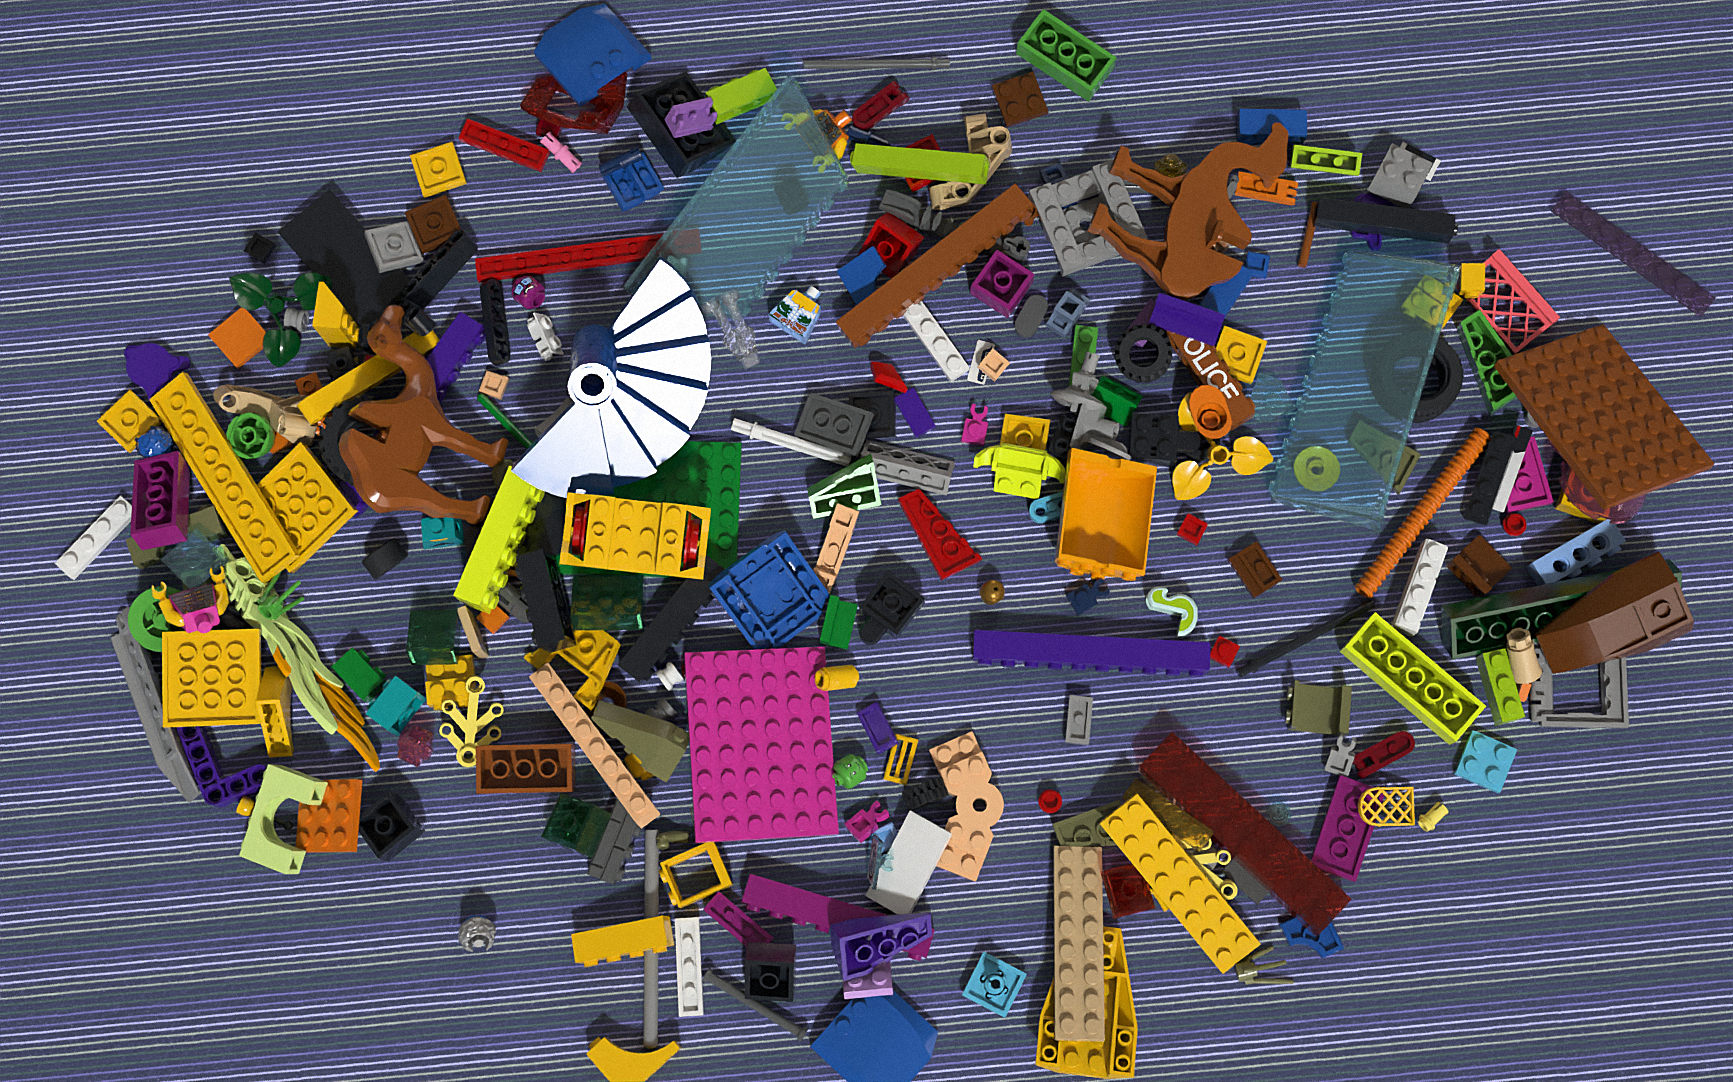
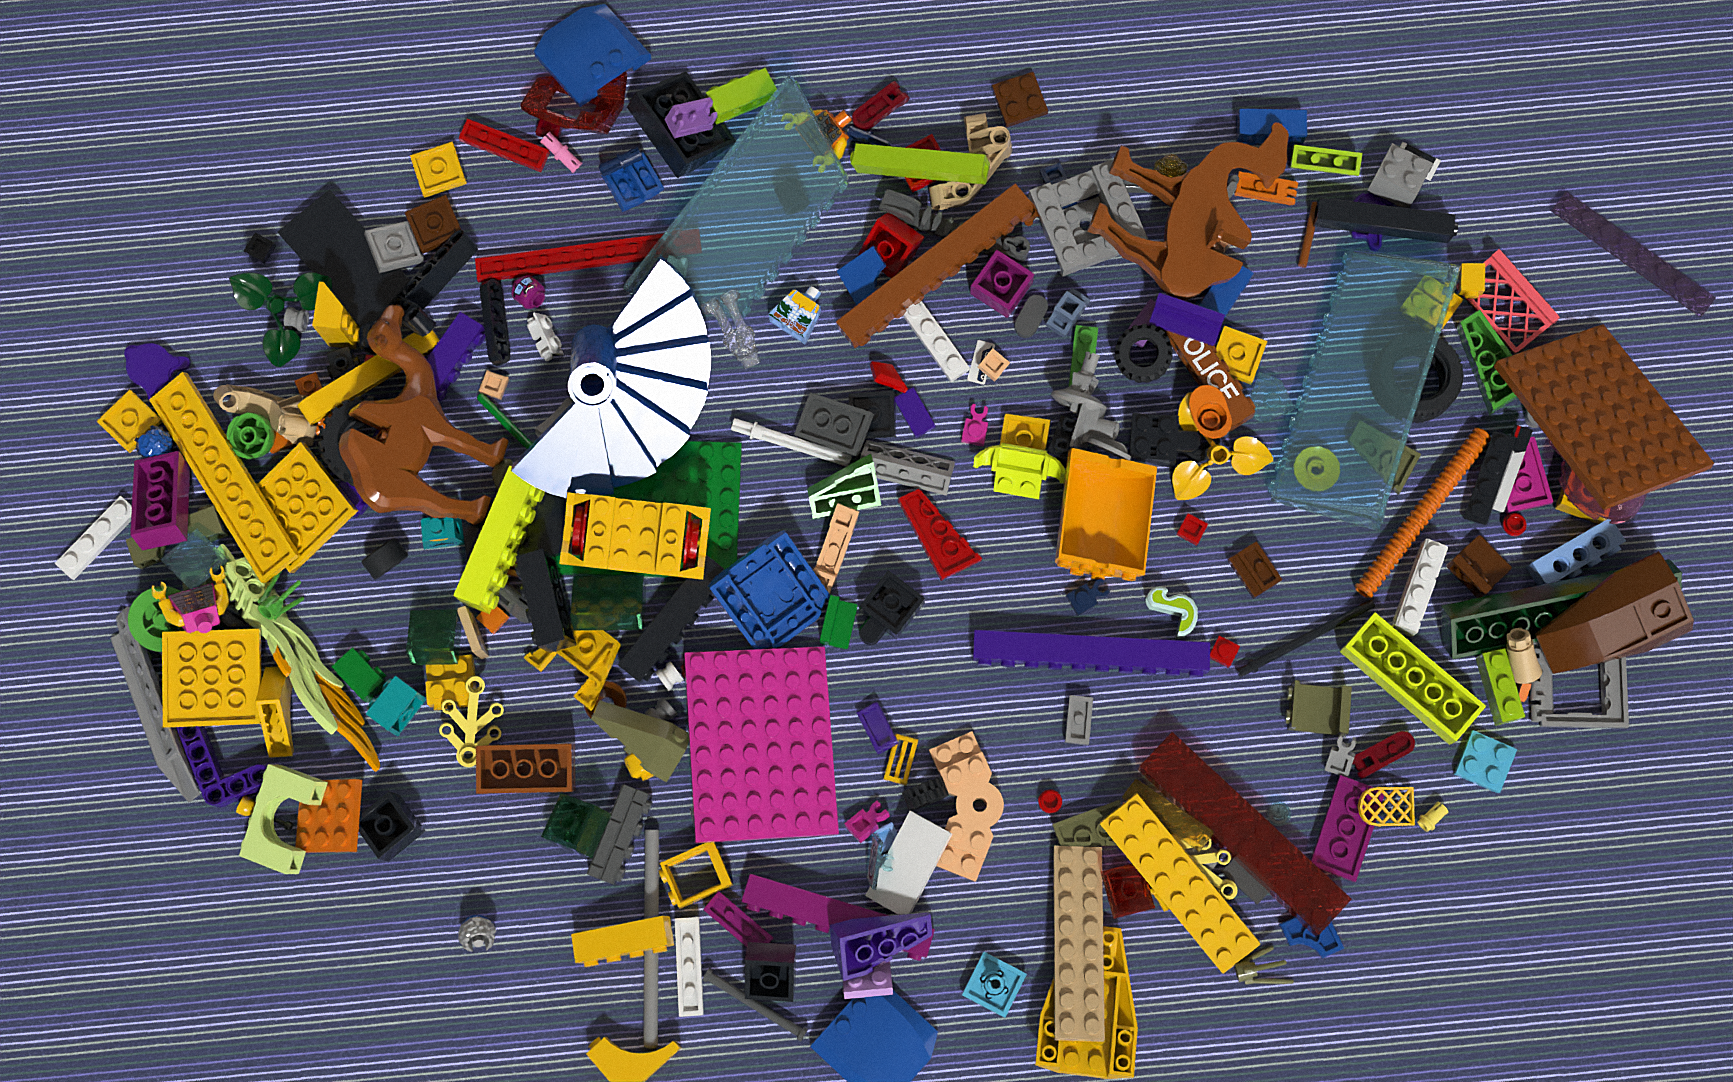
orange tile [208,307,266,369] -> none
clear pink brick [397,724,434,767] -> none
light nougat brick [529,663,660,829] -> none
olive arm [656,831,690,849] -> none
dark grey bar [804,57,950,70] -> none
yellow head [815,664,859,691] -> none
bright green head [832,754,868,789] -> none
pearl gold piece [979,580,1005,605] -> none
bright green brick [1016,9,1117,102] -> none
medium azure plate [1029,492,1063,523] -> none
green panel [1091,375,1143,426] -> none
blue tile [1245,251,1270,279] -> none

